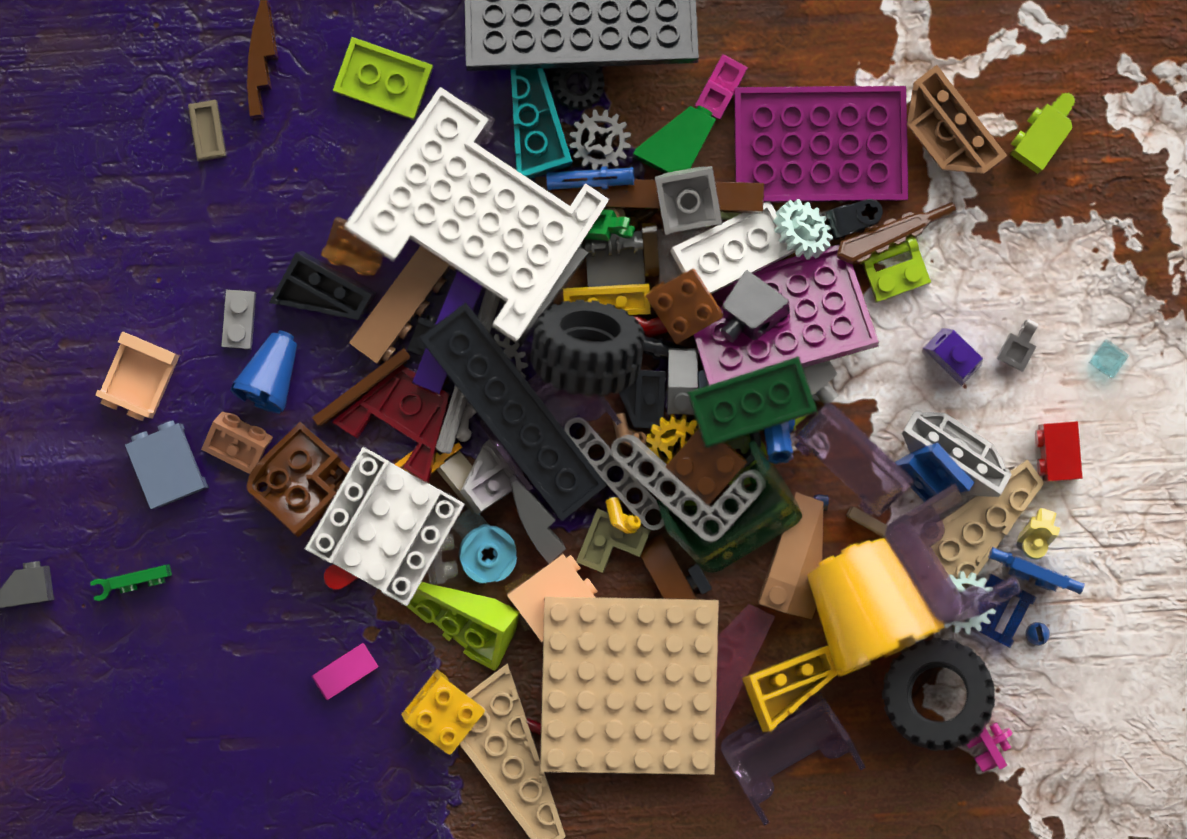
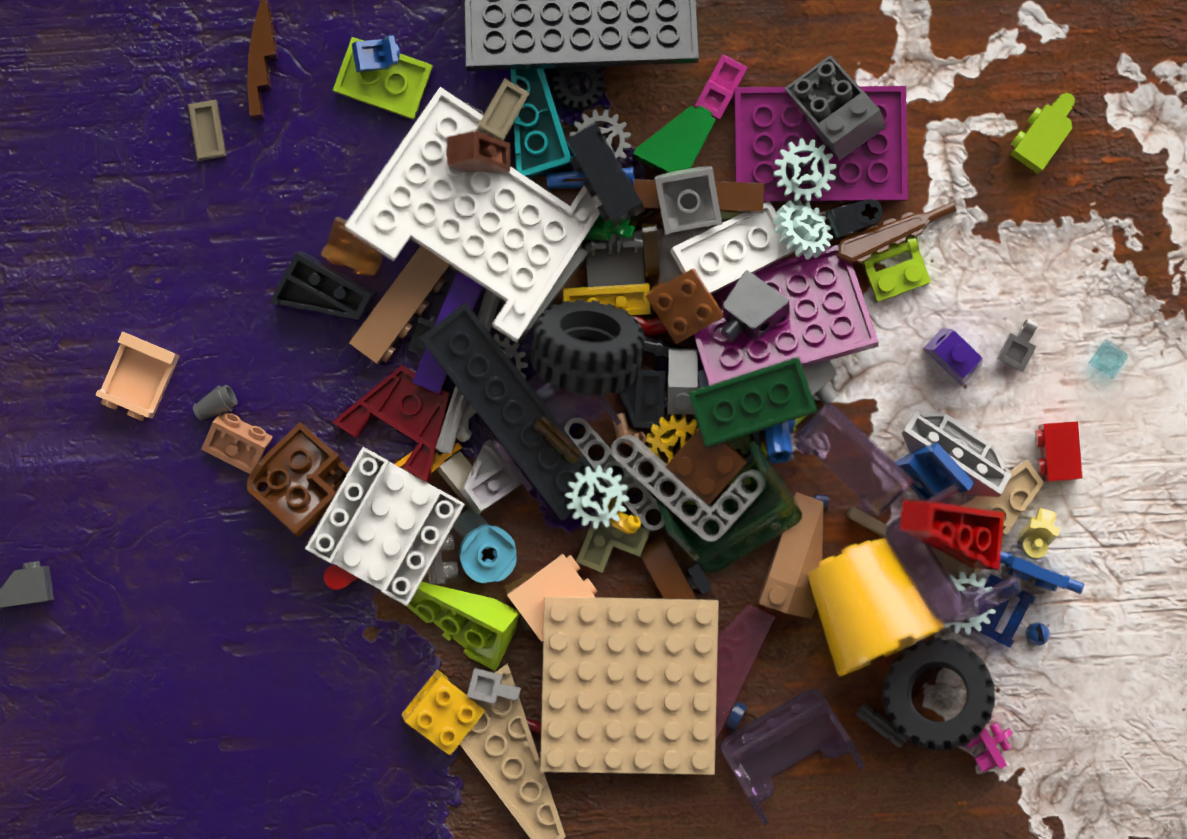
green plate [90,564,172,601] -> none
sand blue panel [125,421,209,509] -> none
light grey plate [222,290,256,349] -> none
blue cone [230,330,297,414] -> none
dark pink slope [311,643,379,700] -> none
reddish brown tile [312,348,412,427] -> none
dark grey slope [509,473,566,564] -> none
yellow wedge [742,646,837,732] -> none
medium nougat wedge [907,65,1007,174] -> none
none -> dark grey cone [193,385,238,421]
none -> blue bracket [351,35,400,72]
none -> copper slope [446,130,510,173]
none -> light grey plate [467,668,521,704]
none -> dark tan tile [476,78,529,141]
none -> dark brown axle [534,416,583,464]
none -> light aqua gear [565,465,629,528]
none -> black wedge [566,122,645,227]
none -> dark blue tile [725,702,748,732]
none -> light aqua gear [773,139,836,202]
none -> dark grey slope [784,55,886,161]
none -> dark grey axle [856,703,907,747]
none -> red wedge [900,500,1005,570]

